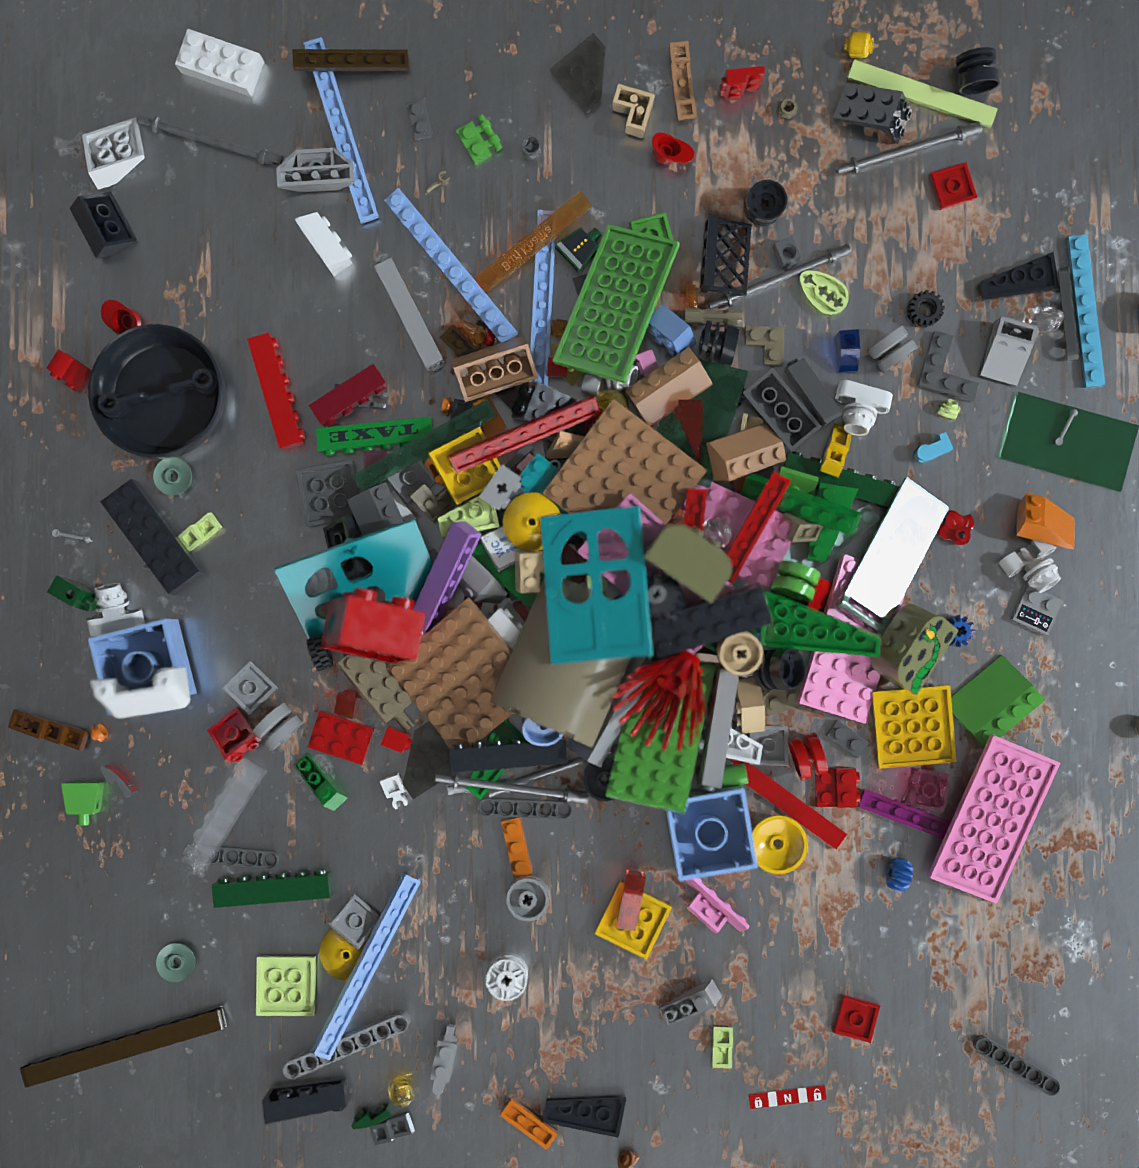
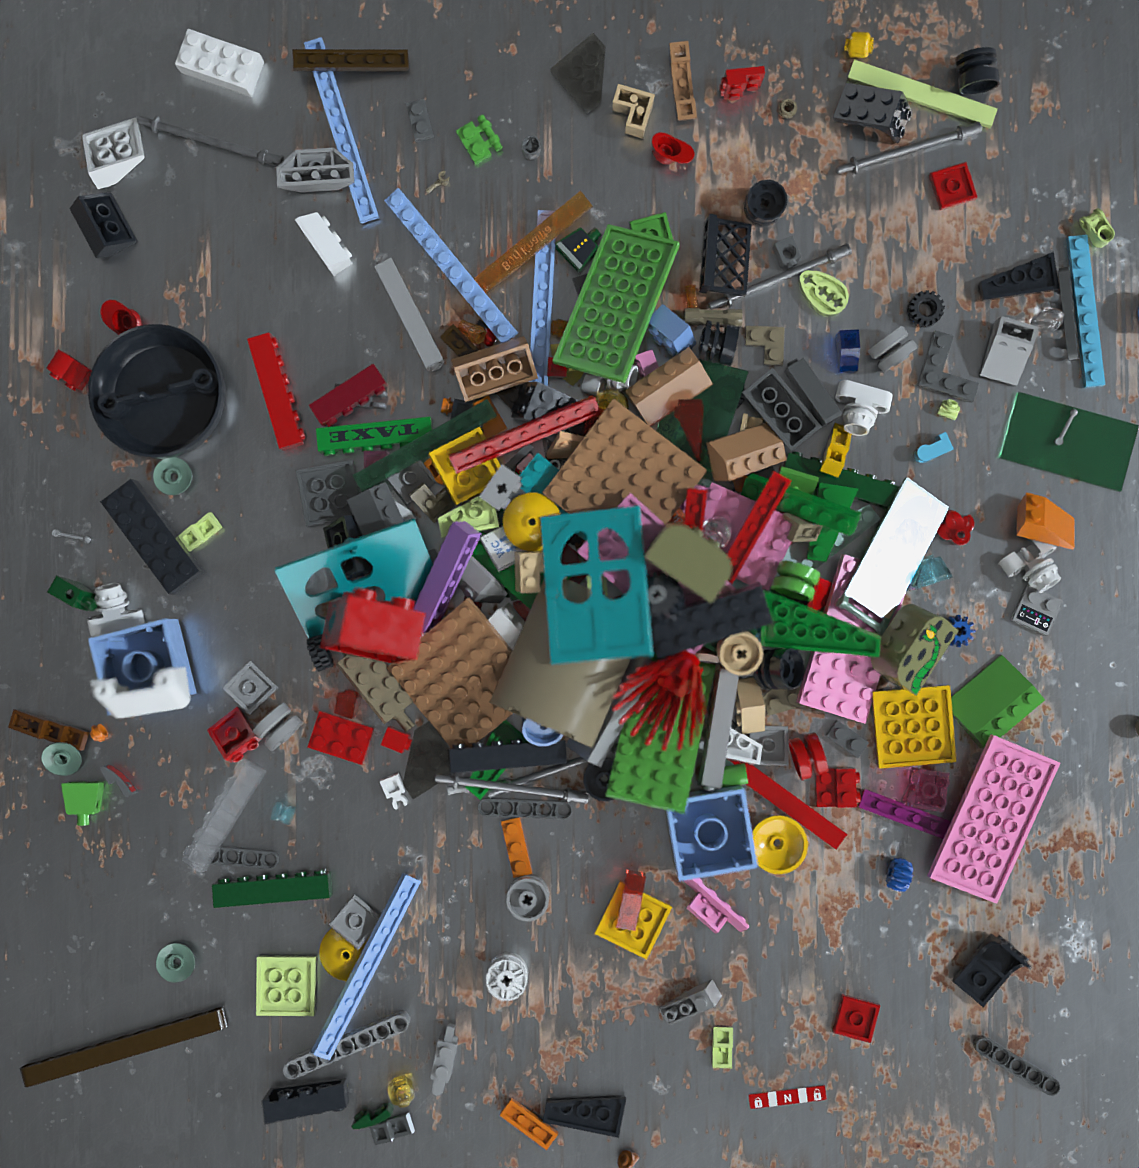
green slope [293,752,348,811] -> none
none -> sand green dish [42,742,82,776]
none -> clear light blue wheel [271,801,296,825]
none -> clear light blue slope [907,554,953,591]
none -> black bracket [952,934,1032,1008]
none -> yellowish green piece [1079,208,1115,248]

